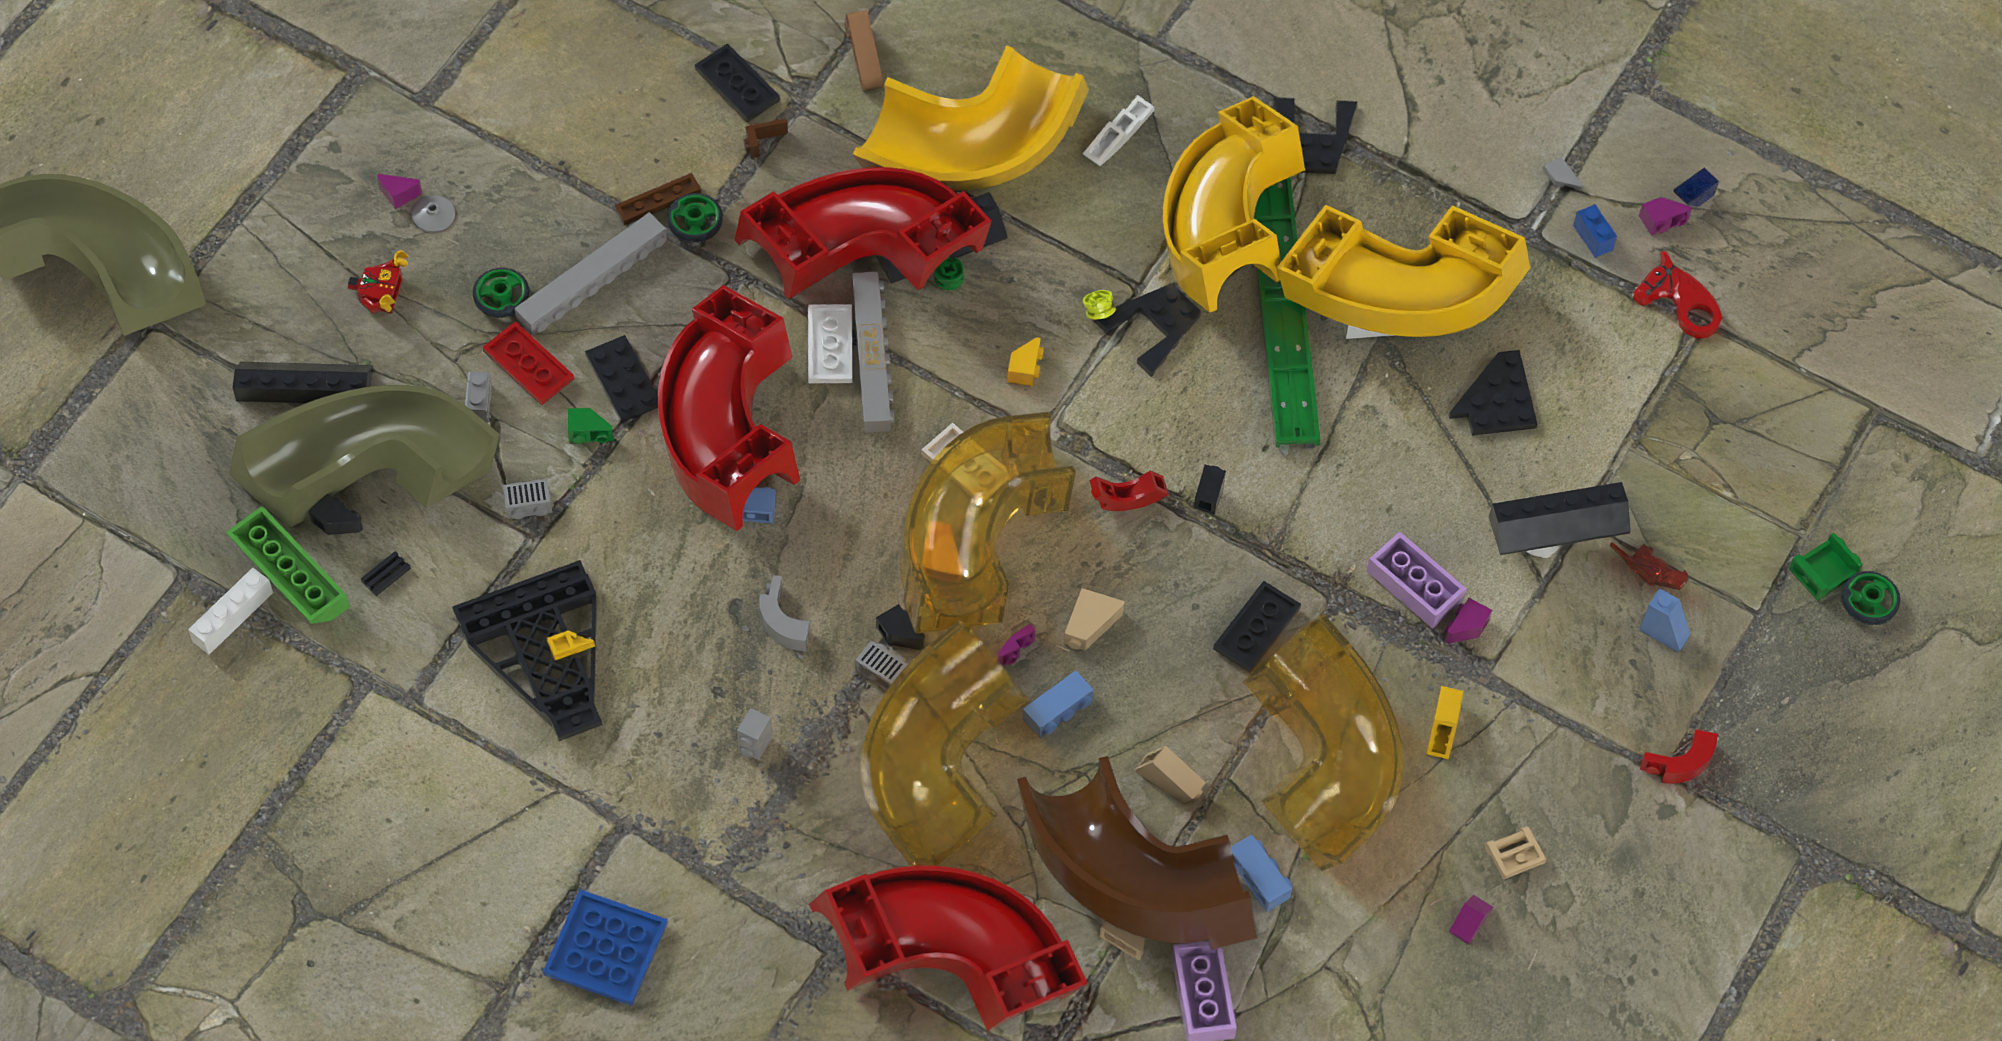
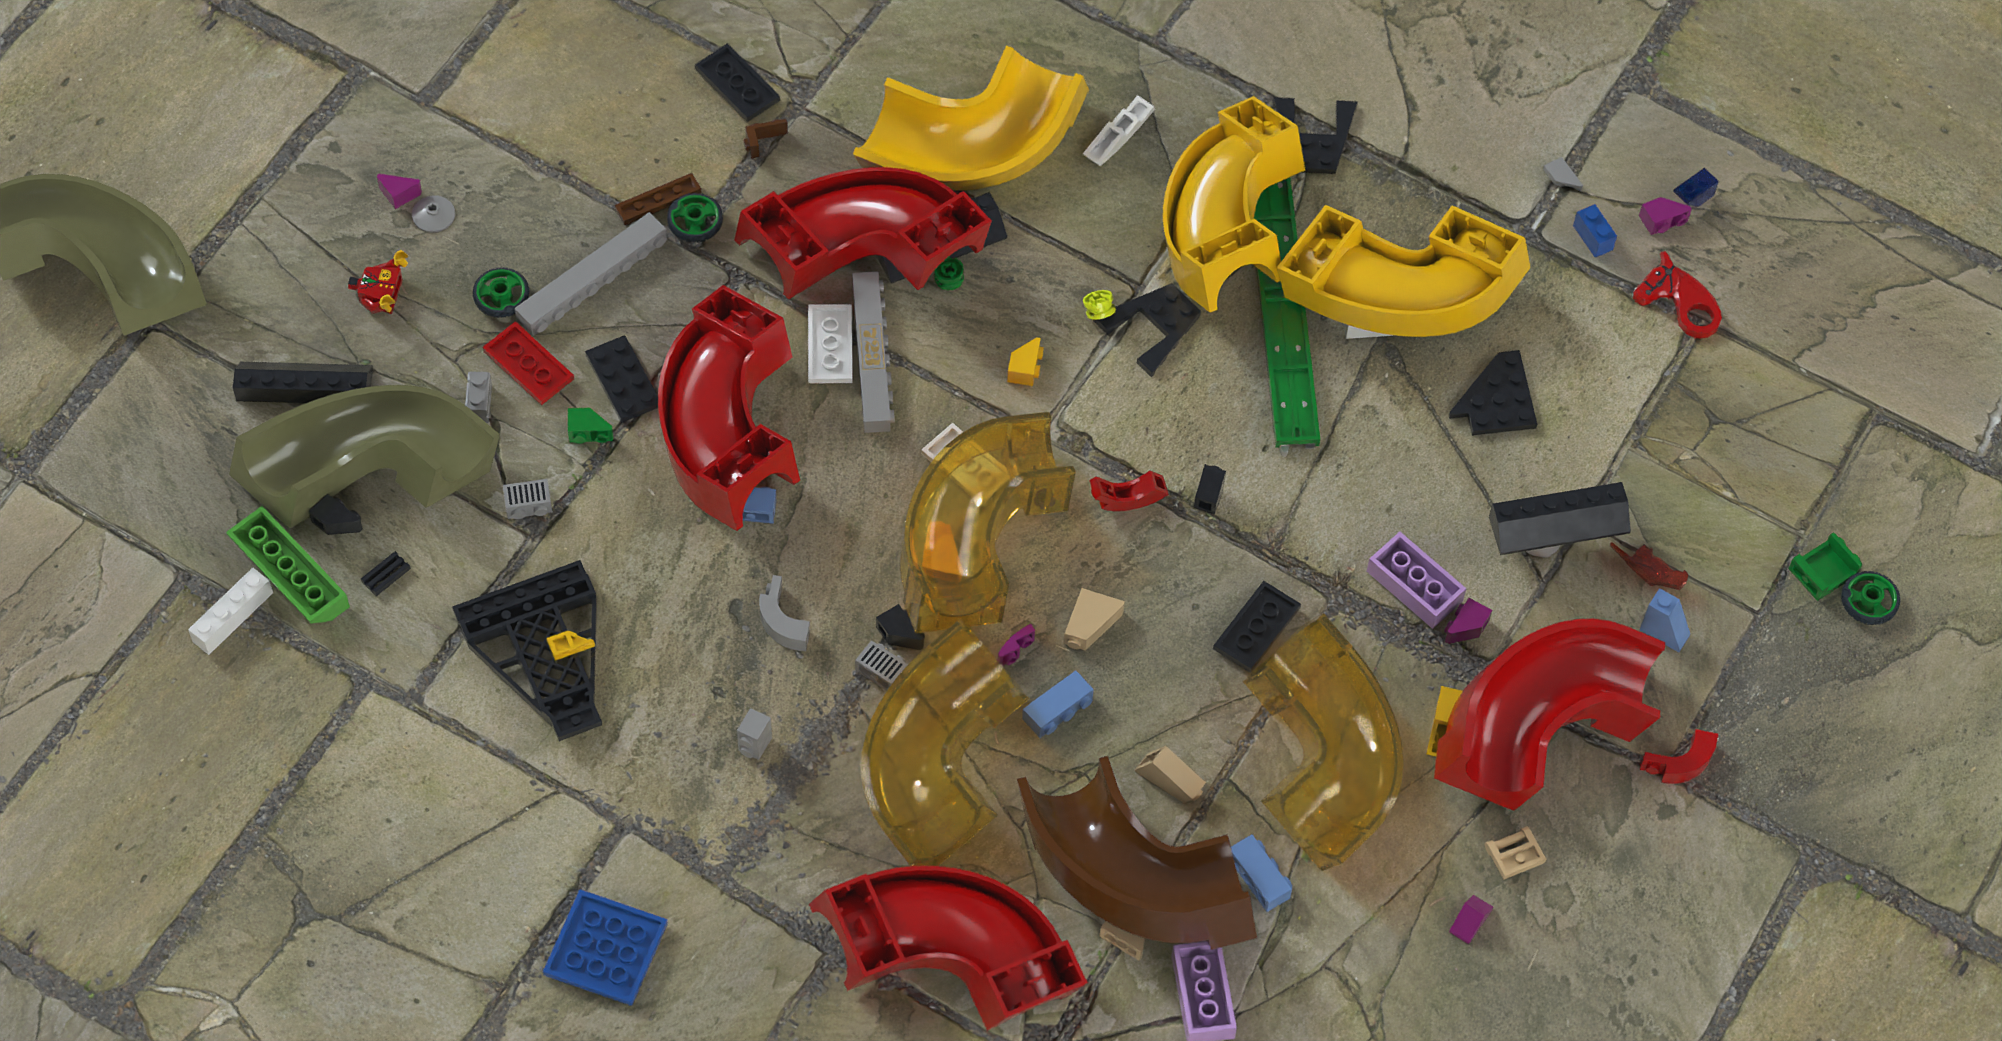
medium nougat beam [845,10,883,91] -> none
none -> red piece [1434,618,1665,811]

